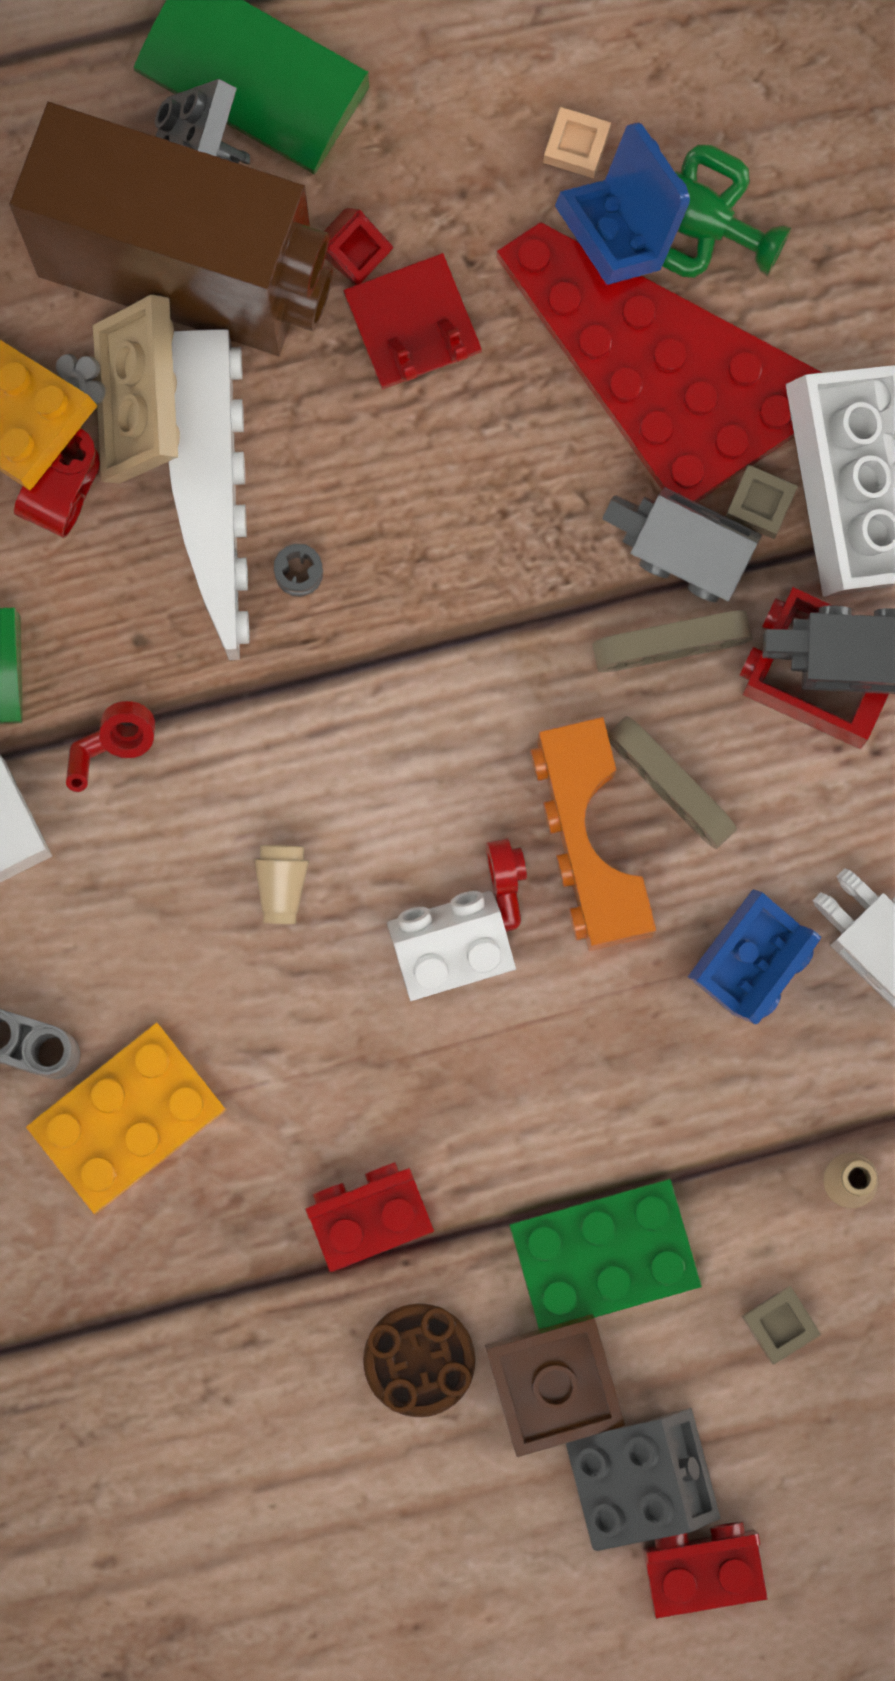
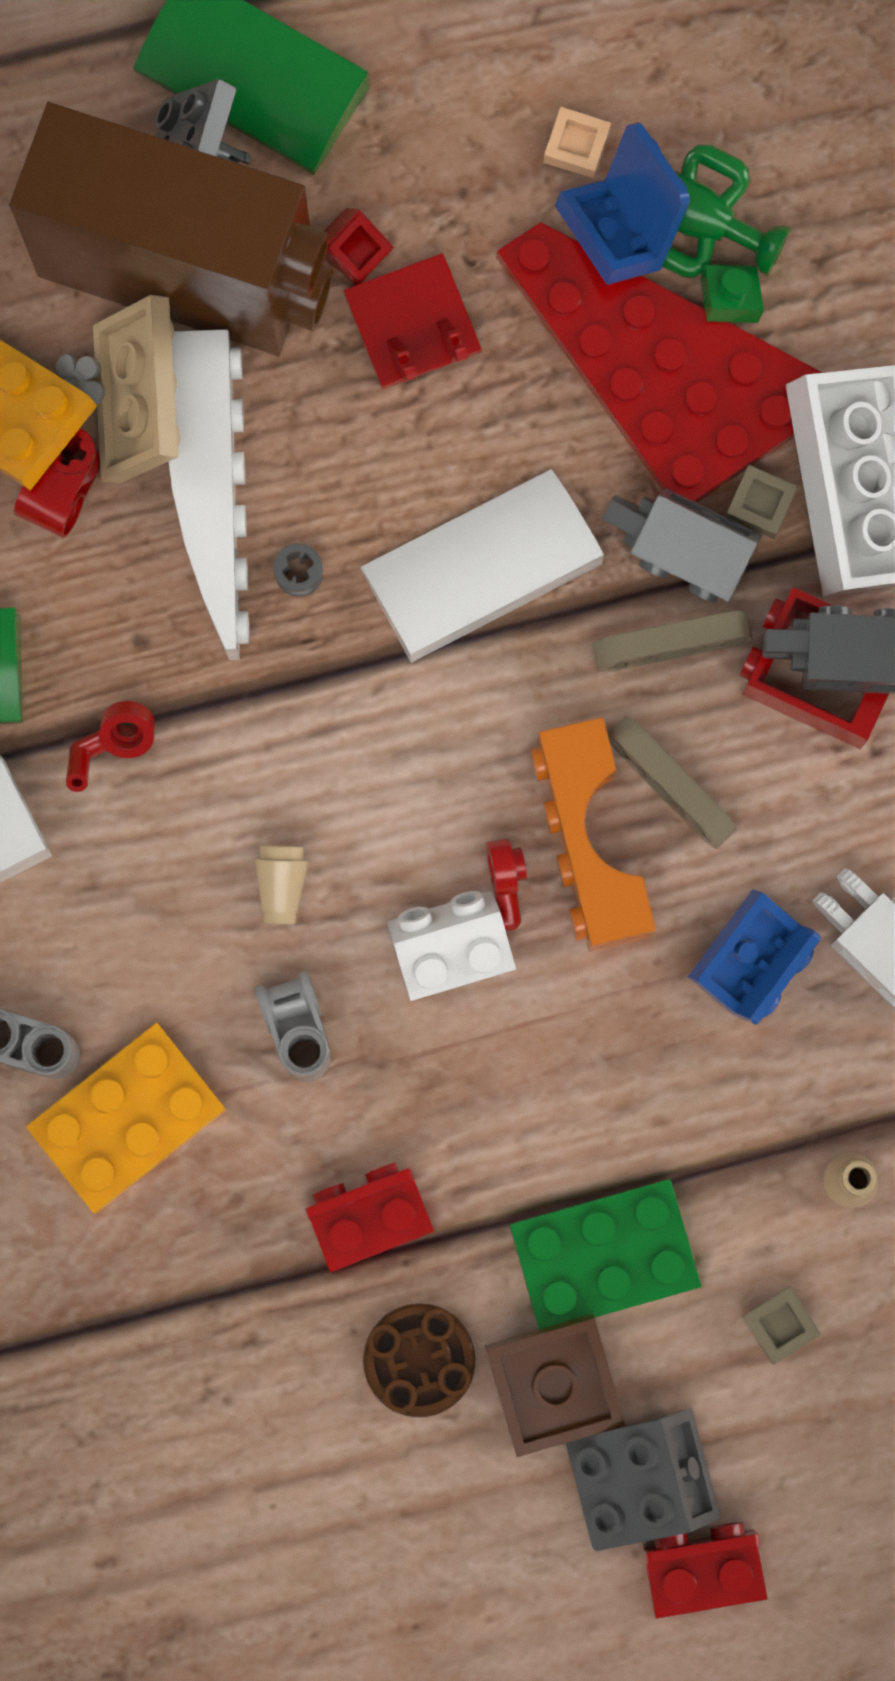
none -> light grey piece [254,970,332,1082]
none -> white slope [361,469,604,663]
none -> green plate [700,264,764,323]

